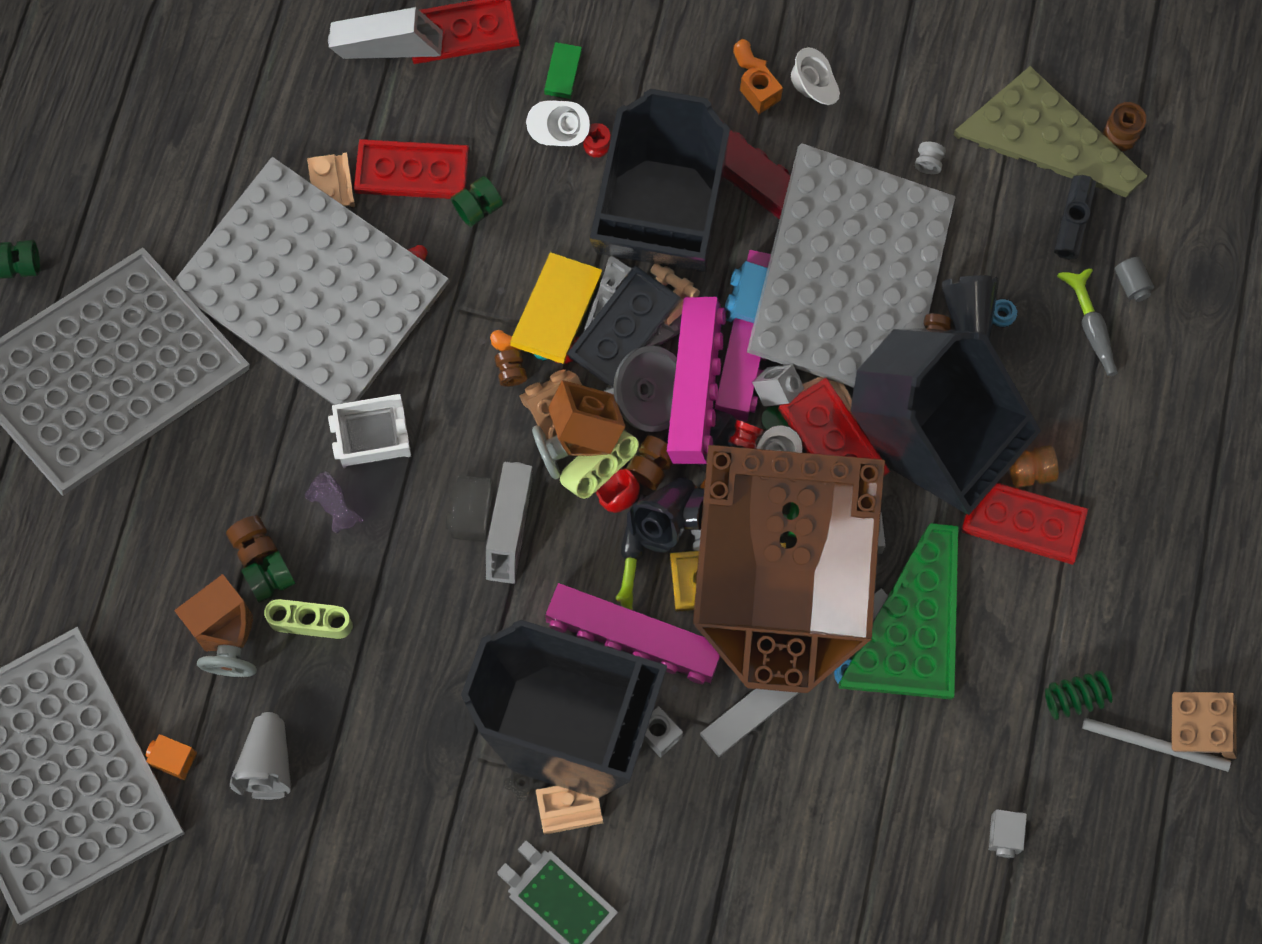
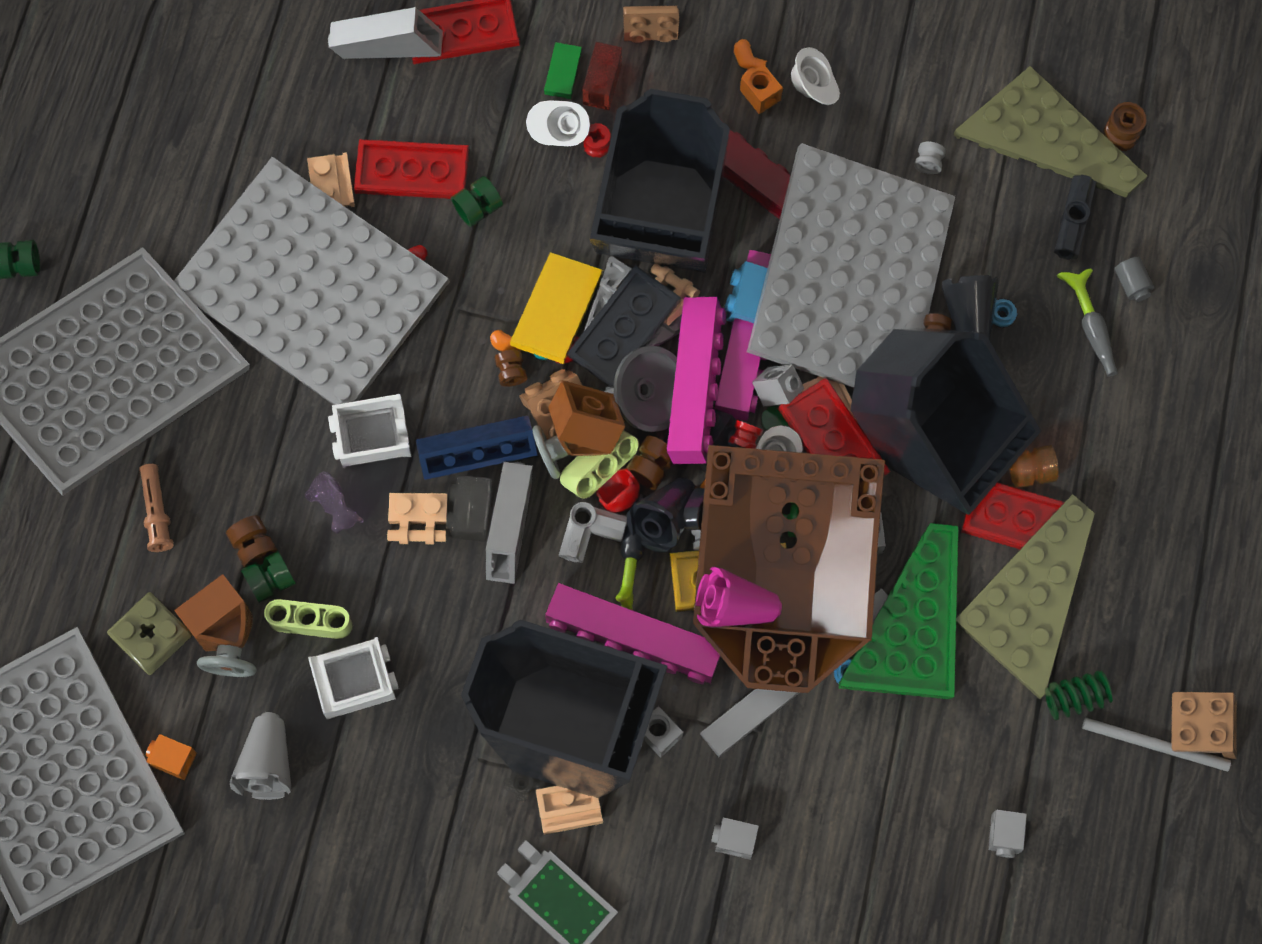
none -> olive brick [107,592,192,675]
none -> nougat pin [139,464,174,552]
none -> window [308,637,399,719]
none -> light nougat plate [387,493,448,545]
none -> dark blue brick [416,415,537,480]
none -> light grey piece [558,502,627,563]
none -> clear red brick [582,42,622,110]
none -> medium nougat bracket [623,6,679,43]
none -> dark pink cone [696,567,782,627]
none -> light grey brick [711,817,759,860]
none -> olive wing [956,494,1095,699]

